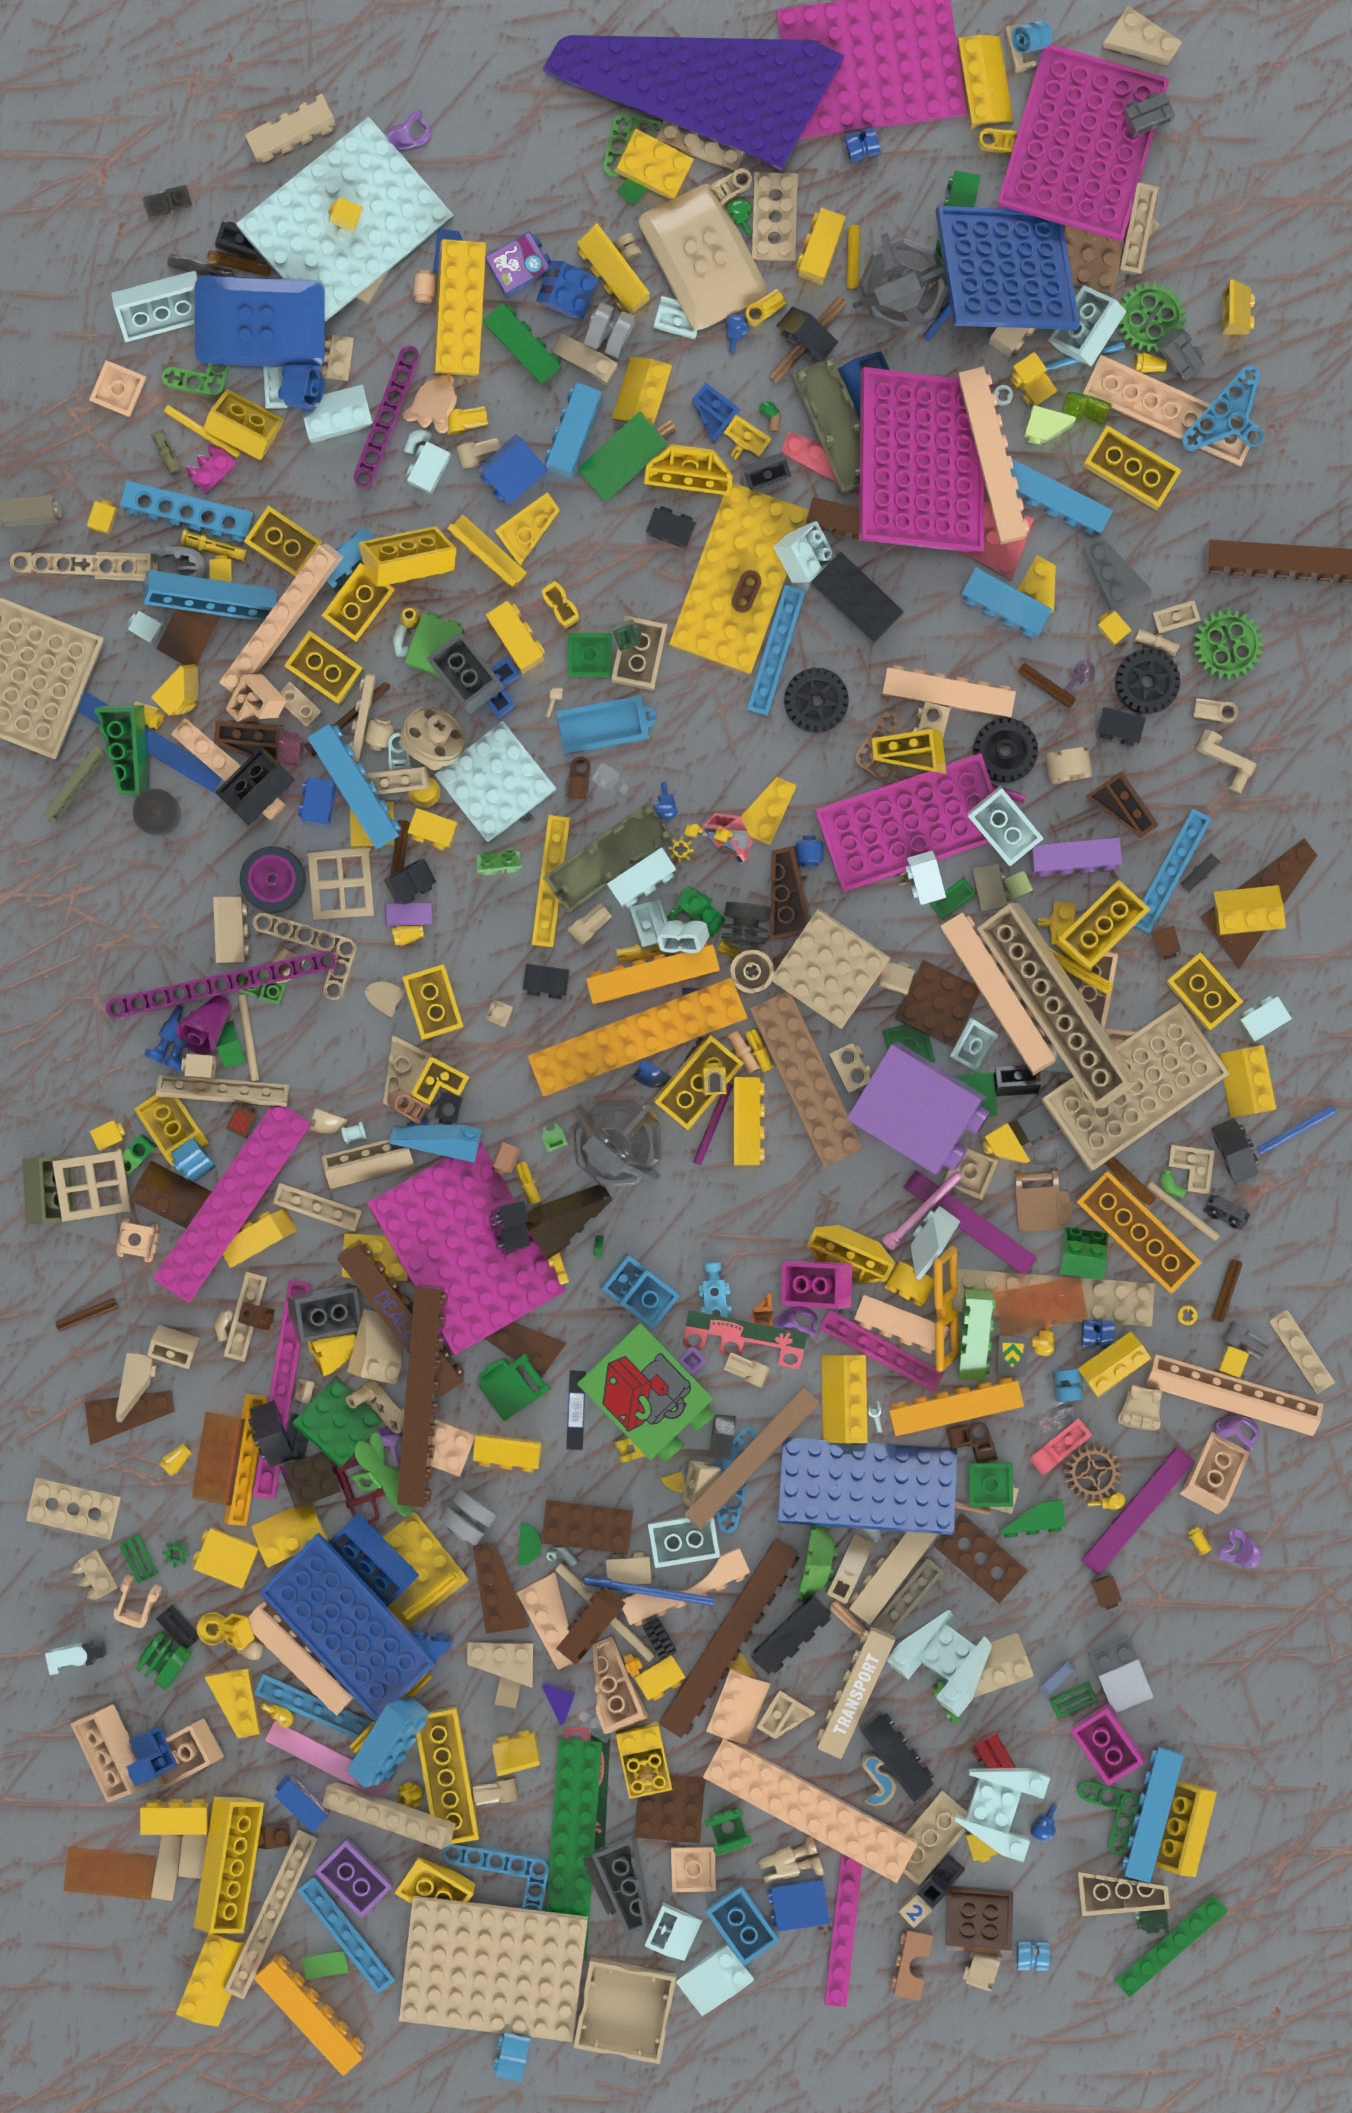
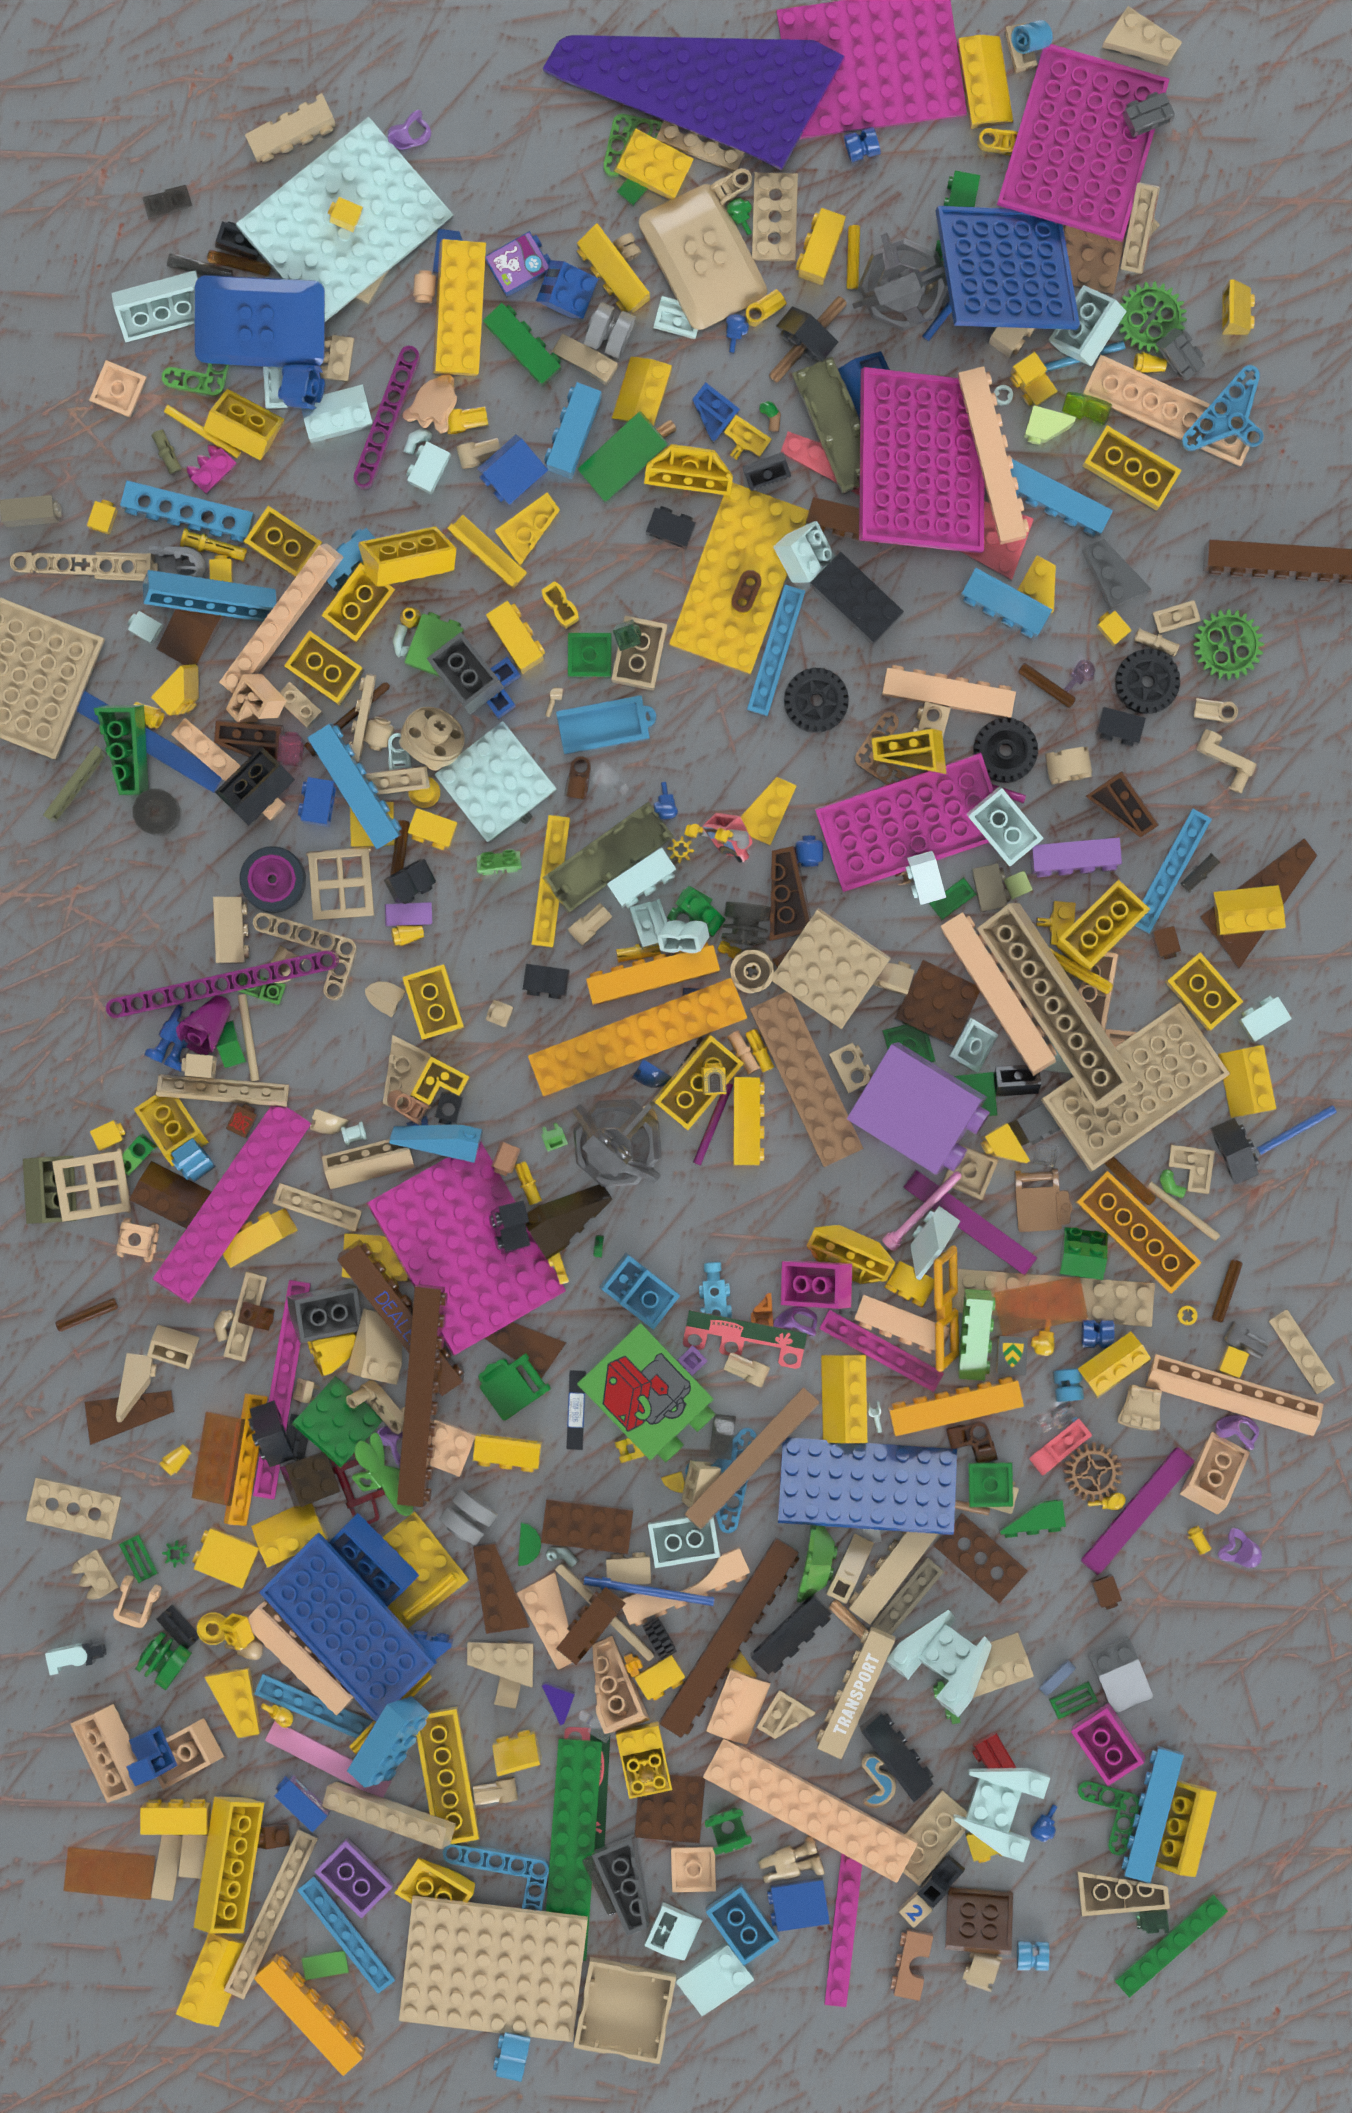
yellow gear [396,1781,423,1808] -> none
black hinge [1203,1195,1250,1230] -> none

